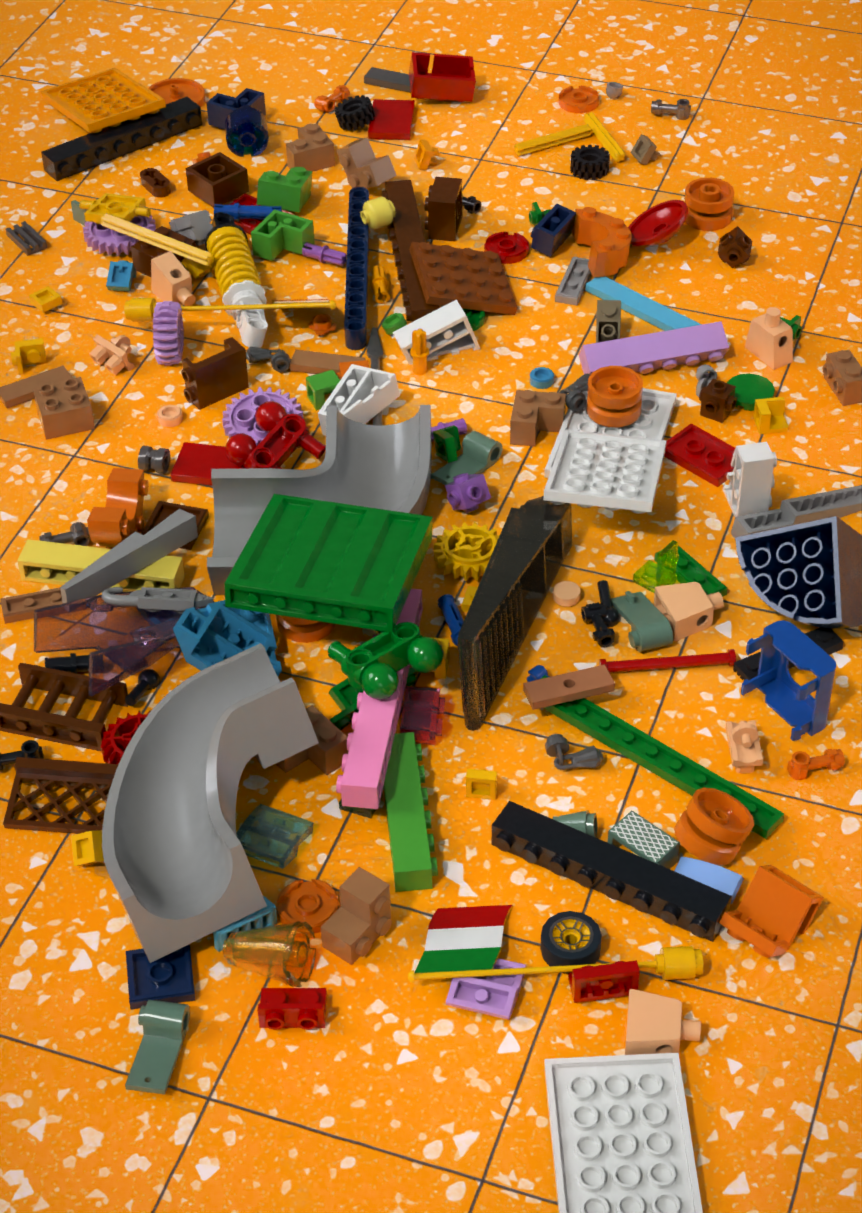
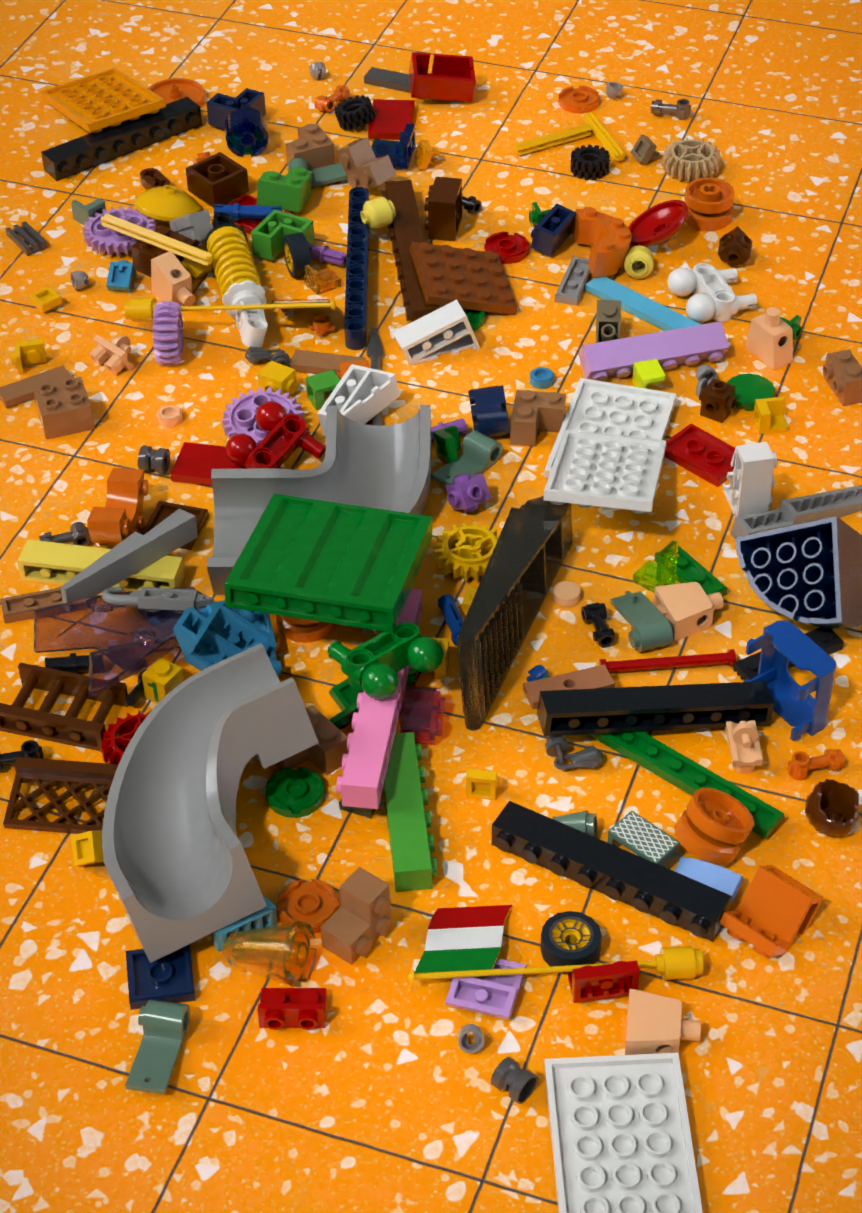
yellow plate [79,193,151,224] -> none
reddish brown panel [181,337,249,410] -> none
clear light blue slope [236,804,314,869] -> none
light orange axle [371,266,390,304] -> none
bright green tile [382,313,407,335] -> none
light orange axle [410,329,429,375] -> none
dark grey piece [559,373,590,411] -> none
orange wheel [587,366,643,427] -> none
black bar [597,580,620,627] -> none
none -> light grey hinge [71,271,89,290]
none -> yellow dish [134,185,201,222]
none -> yellow brick [142,657,184,704]
none -> yellow brick [257,361,297,395]
none -> green tile [266,767,325,818]
none -> black wheel [283,232,312,278]
none -> sand green door [287,158,347,188]
none -> clear yellow bracket [304,264,341,295]
none -> light grey hinge [309,62,326,80]
none -> clear blue bracket [371,123,416,170]
none -> light grey hinge [457,1024,485,1054]
none -> dark blue brick [468,385,510,437]
none -> dark grey wheel [491,1057,538,1104]
none -> black brick [537,681,775,736]
none -> light yellow head [624,245,654,279]
none -> neon yellow panel [632,359,666,389]
none -> tan gear [662,138,721,183]
none -> white piece [667,263,757,323]
none -> reddish brown hair [805,779,859,836]

